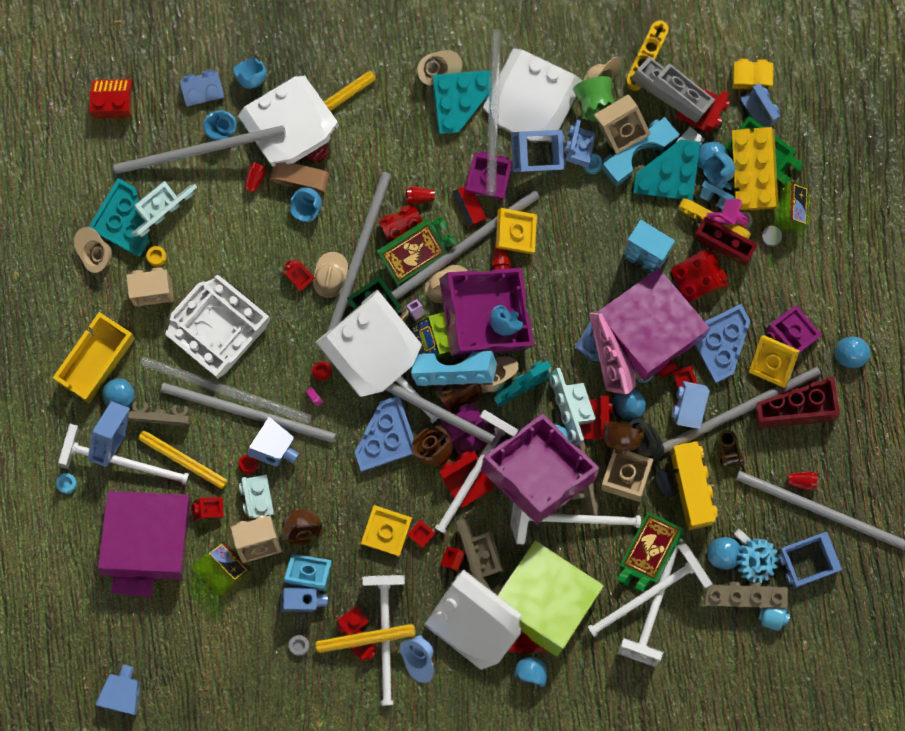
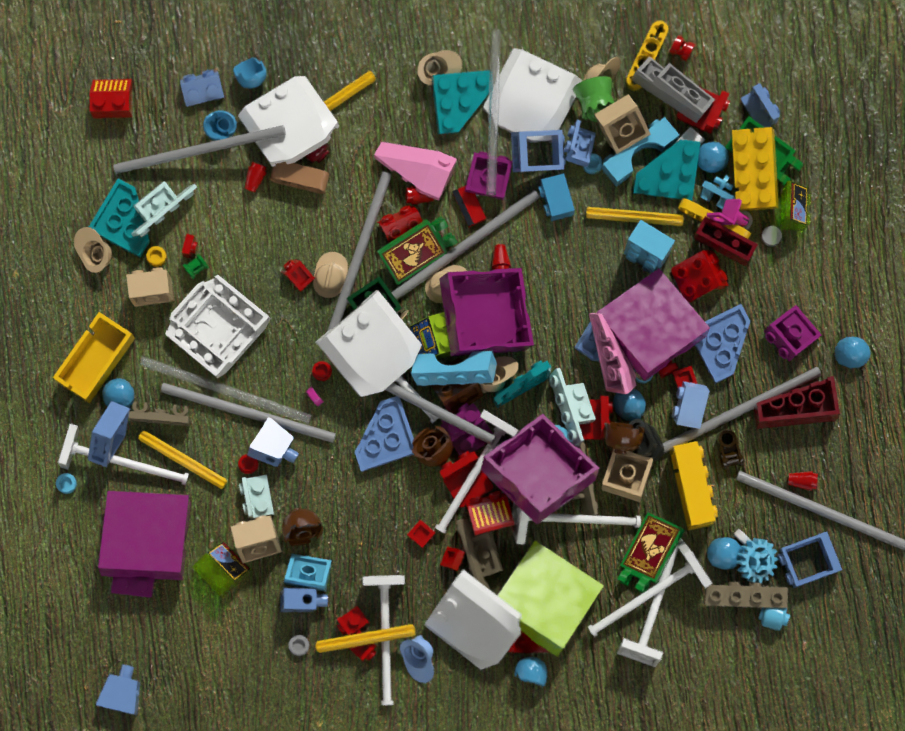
red bracket [191,497,224,521] -> none
dark azure hair [290,188,322,222] -> none
yellow plate [361,505,412,557] -> none
lavender piece [406,299,426,323] -> none
dark azure hair [490,305,523,336] -> none
yellow plate [496,208,537,254] -> none
black brick [652,468,680,499] -> none
dark azure hair [703,152,735,187] -> none
yellow brick [732,59,773,90] -> none
yellow plate [749,335,800,388] -> none
none -> red plate [181,234,198,259]
none -> green bush [183,253,209,279]
none -> bright pink wedge [374,142,457,201]
none -> red slope [465,491,515,535]
none -> dark azure brick [538,174,575,221]
none -> yellow axle [586,207,684,226]
none -> red wheel [669,35,696,61]

